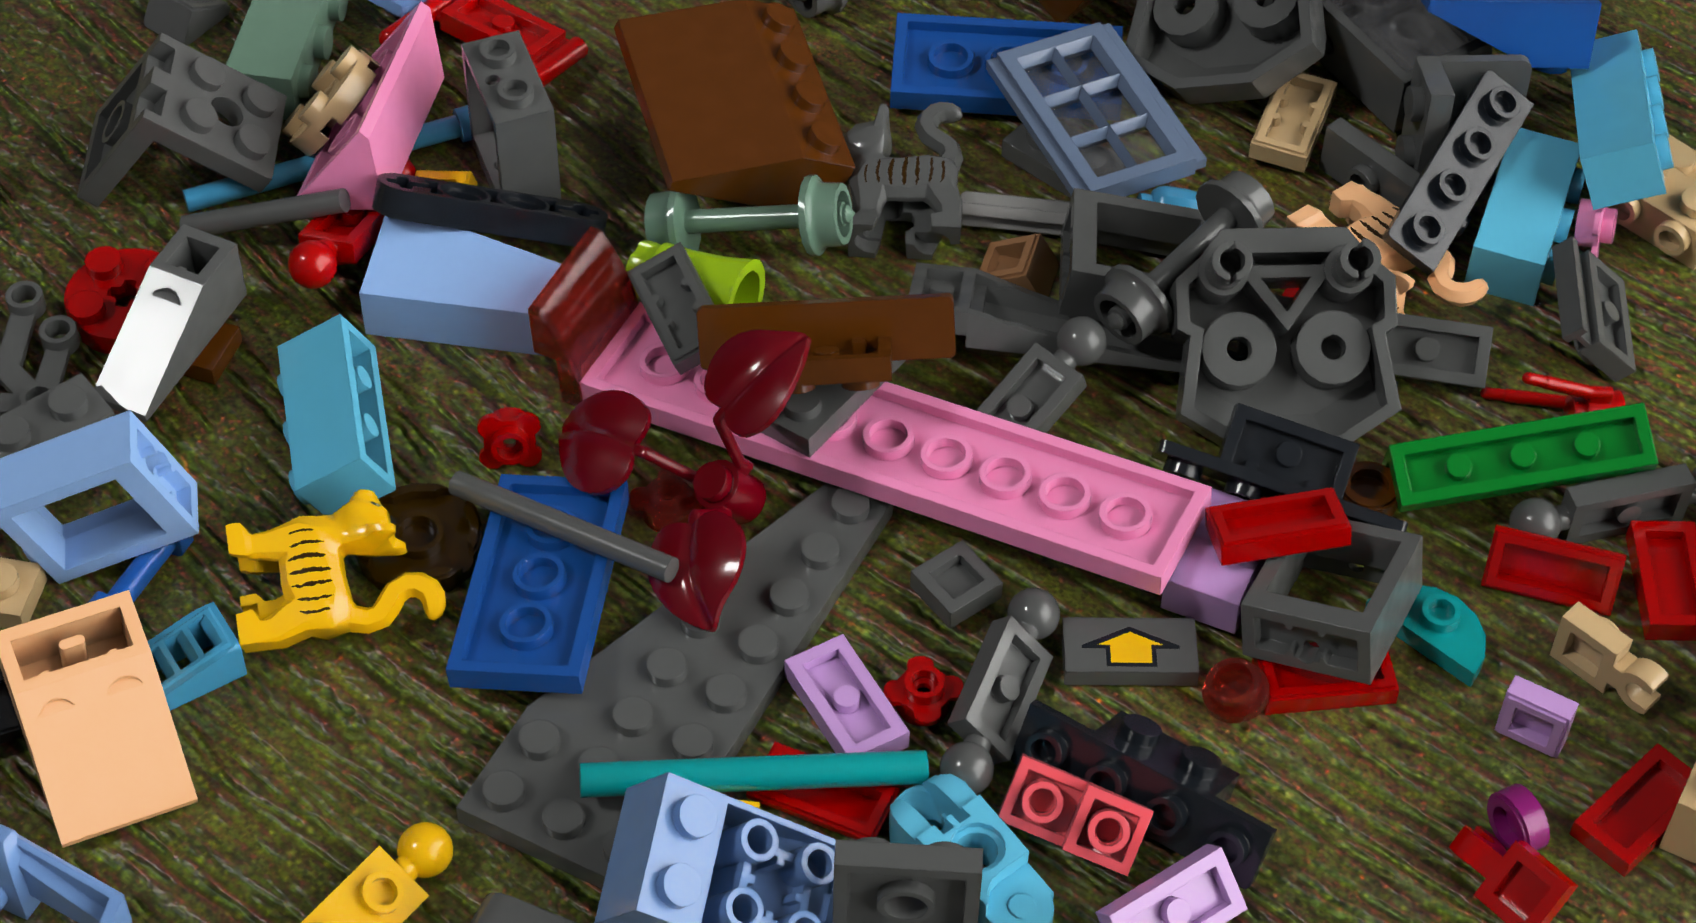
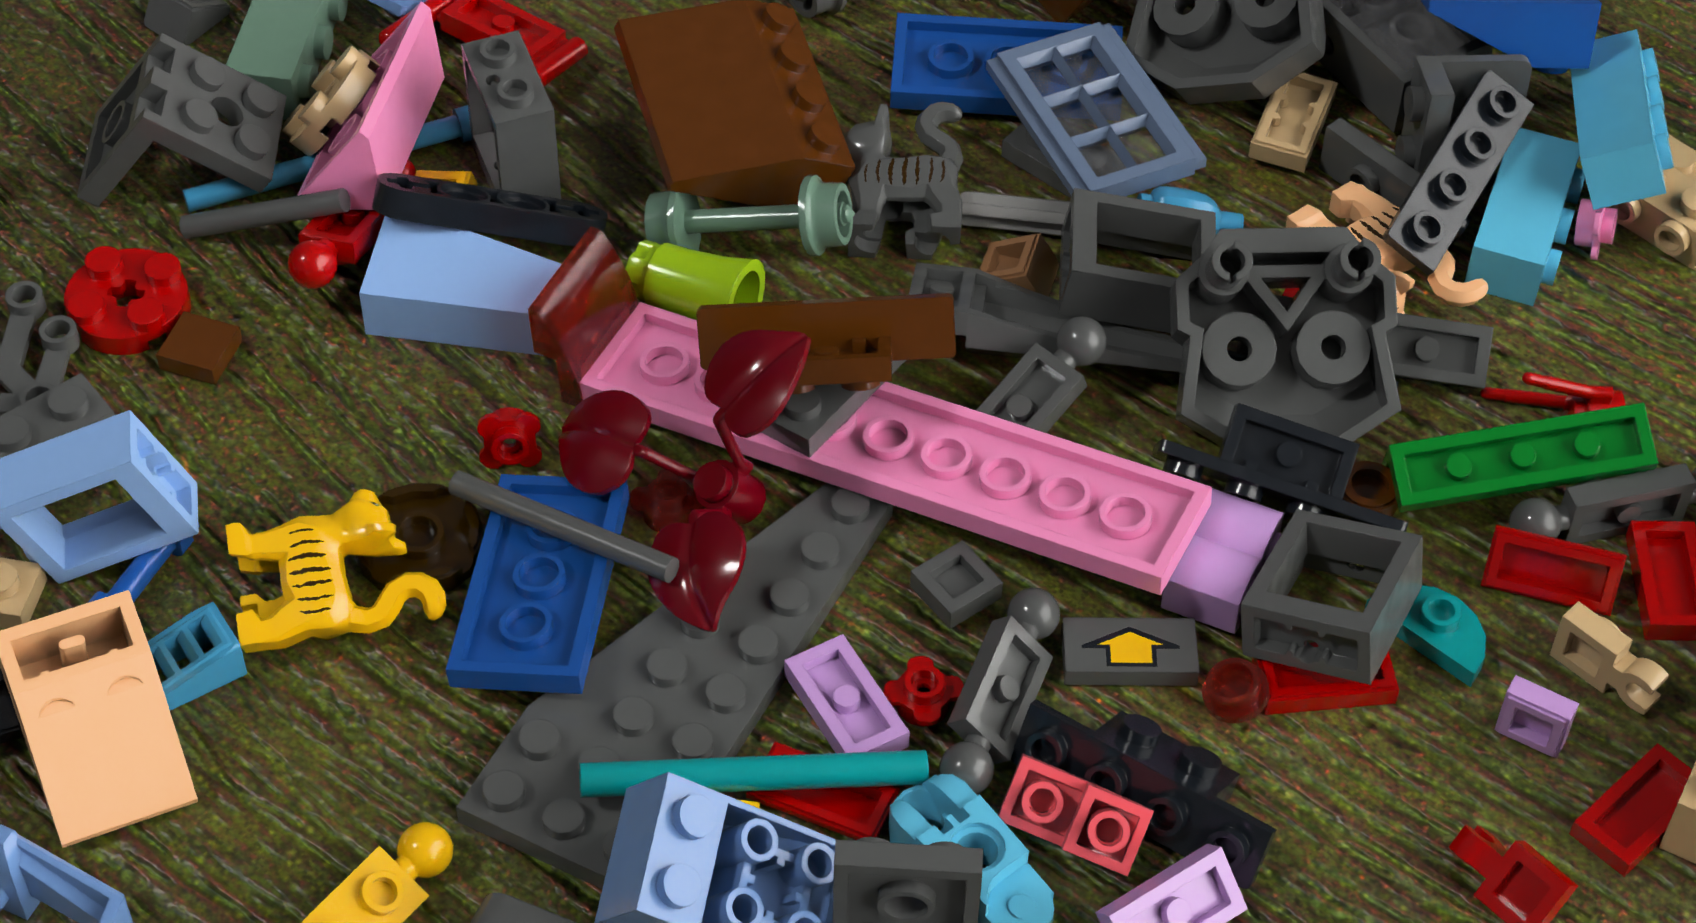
dark grey slope [94,224,247,422] -> none
medium azure brick [277,314,396,515] -> none
dark grey plate [627,242,714,375] -> none
dark grey piece [1093,171,1275,345] -> none
red tile [1205,487,1352,566] -> none
magenta tile [1487,783,1550,851] -> none
dark grey plate [1552,236,1636,382] -> none

